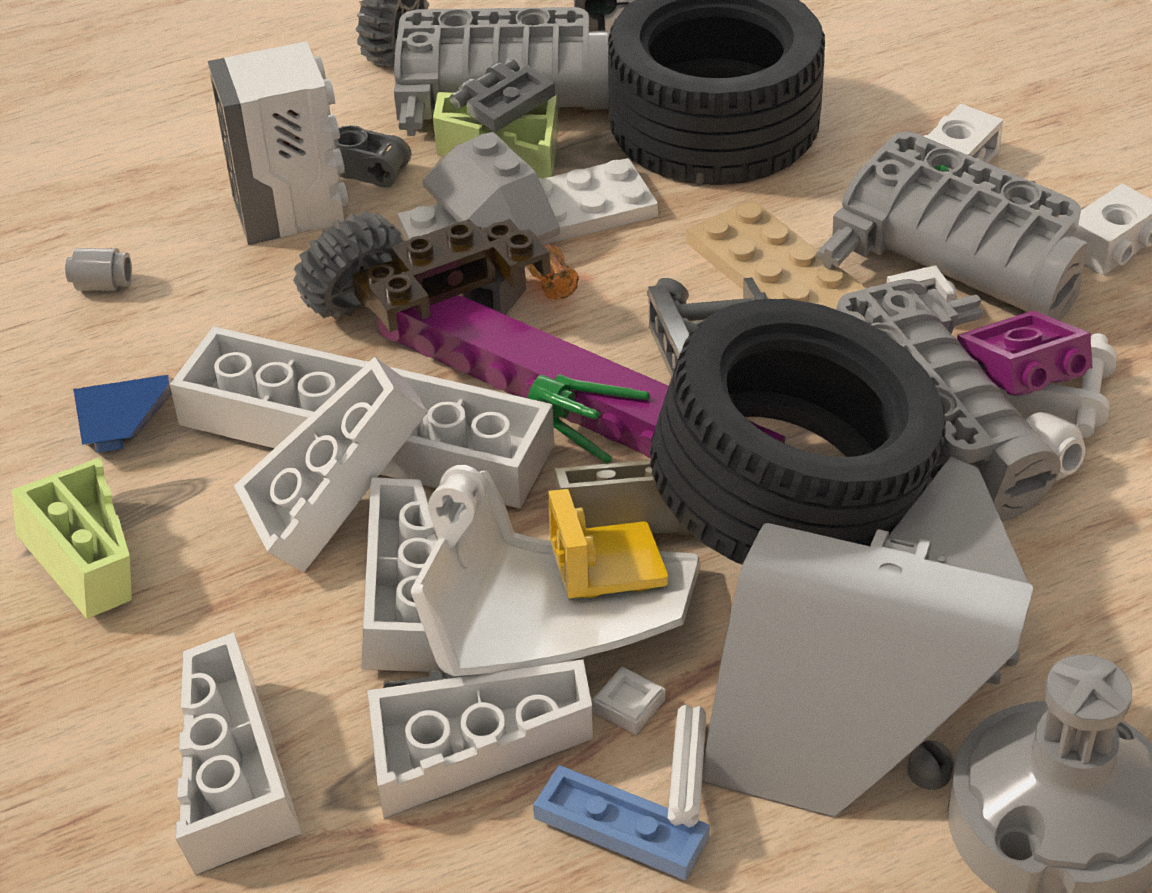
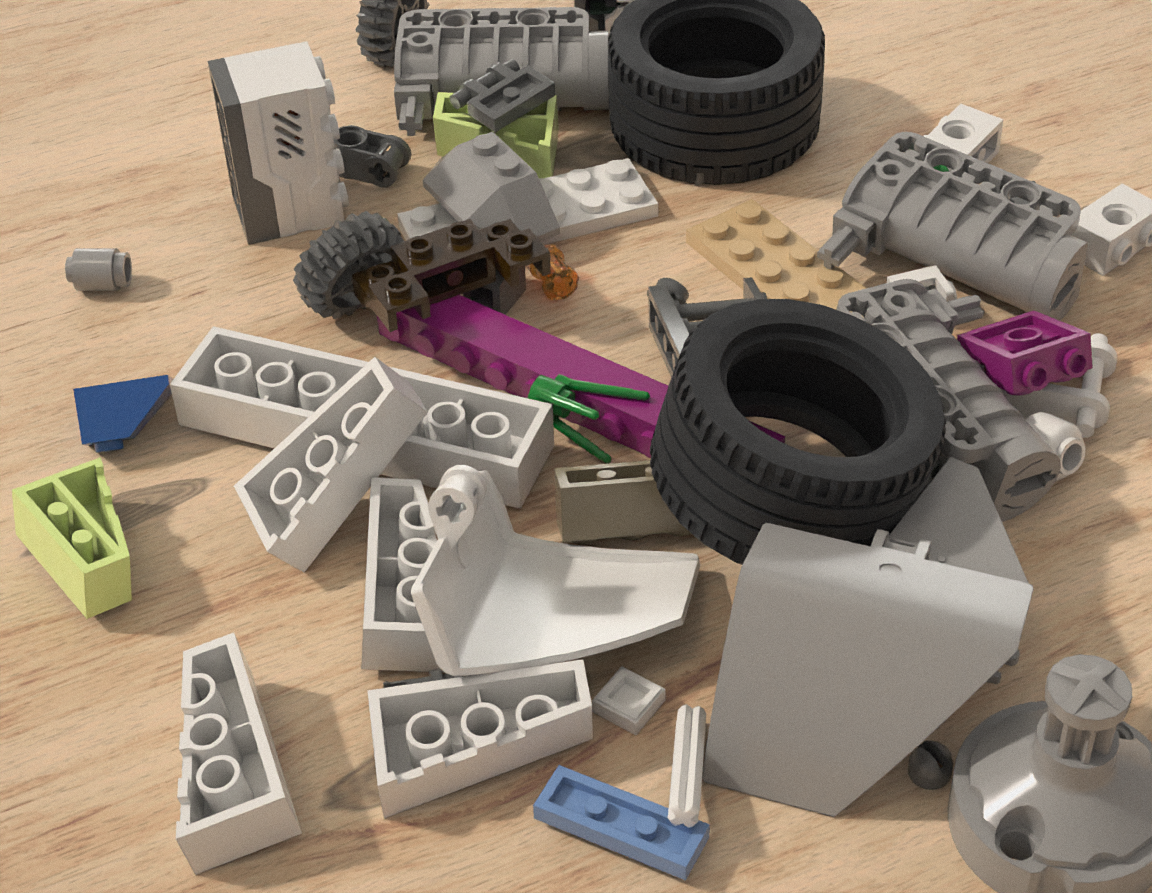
yellow bracket [548,489,668,599] -> none

